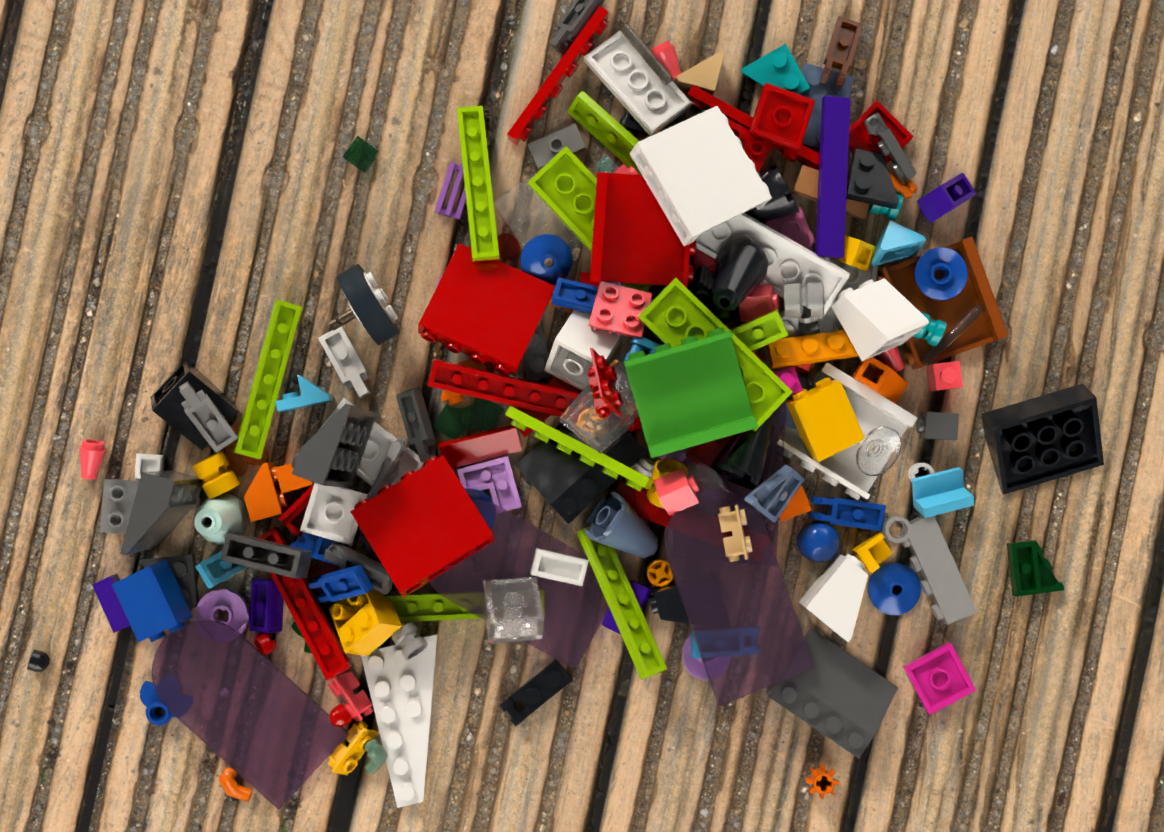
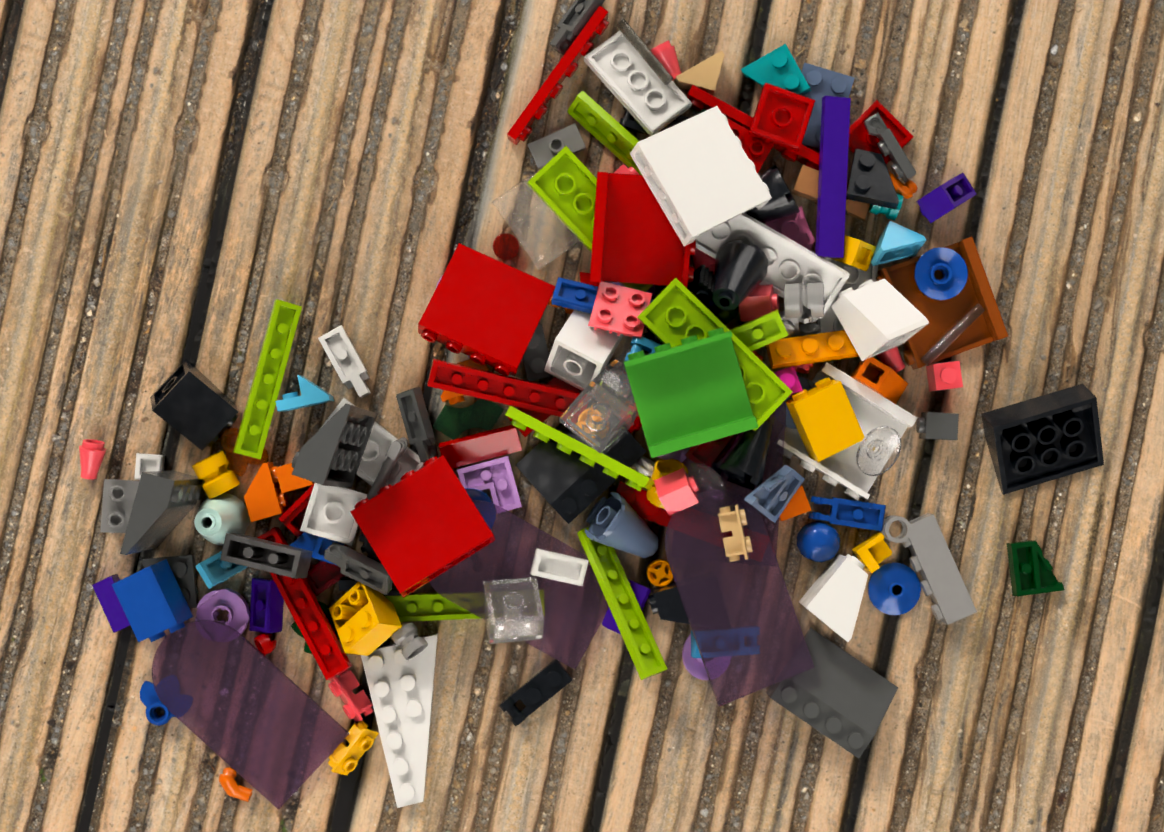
black hinge [27,649,50,672] -> none
light grey hinge [178,381,238,453] -> none
blue hinge [307,565,373,603] -> none
black wheel [328,264,400,345] -> none
red hinge [329,703,352,727] -> none
clear green tile [342,136,380,174] -> none
sand green arm [364,739,387,774] -> none
medium lavender tile [435,162,466,220] -> none
lime plate [457,106,499,261] -> none
blue dish [520,234,573,285] -> none
red hinge [588,348,623,418] -> none
clear light blue hinge [597,154,619,173] -> none
orange gear [805,763,840,799] -> none
reddish brown hinge [820,16,863,89] -> none
dark pink plate [902,642,976,715] -> none
white bush [908,463,934,482] -> none
teal wheel [912,312,947,347] -> none
medium azure panel [912,467,974,518] -> none

